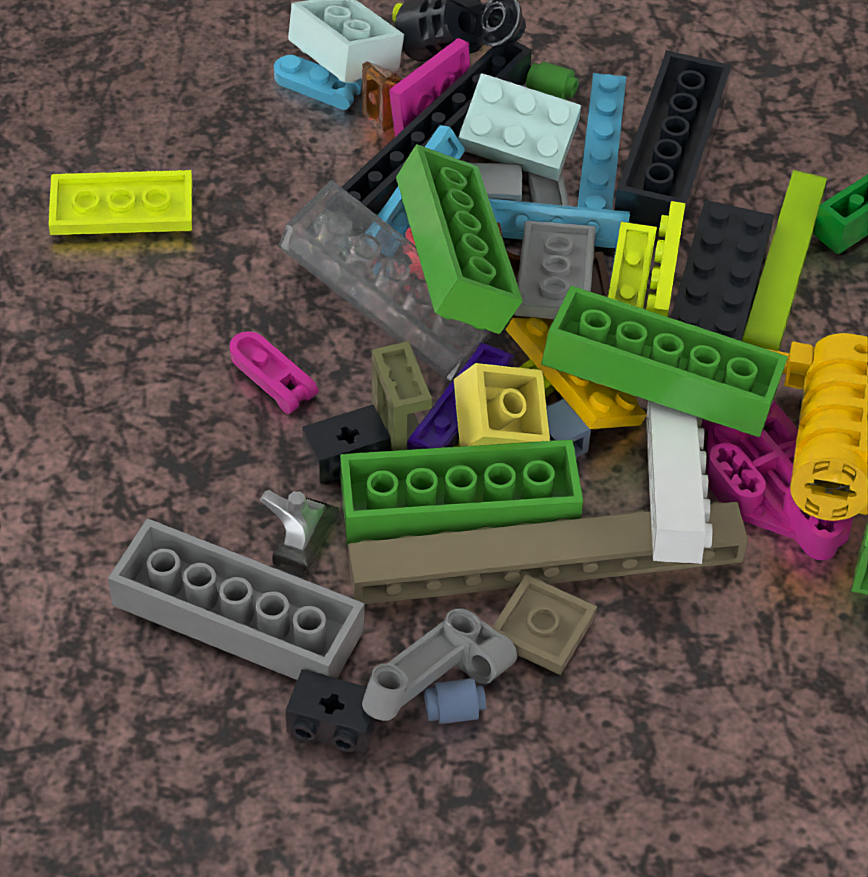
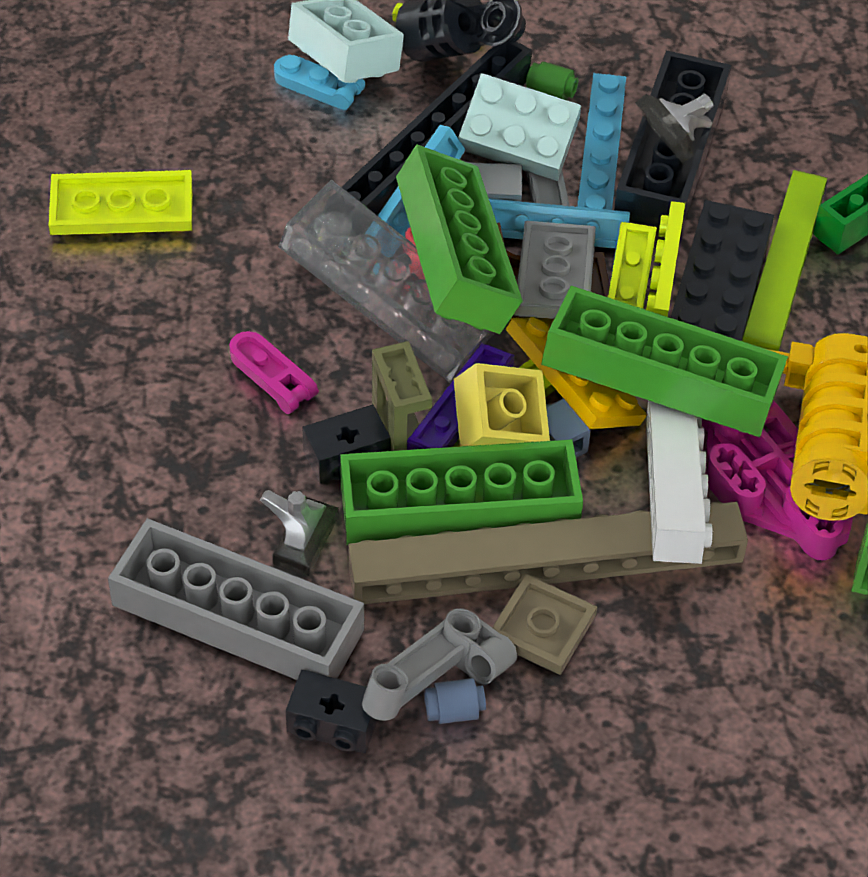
clear orange slope [362,61,403,133] -> none
dark pink plate [389,38,471,137] -> none
none -> piece [635,94,714,164]

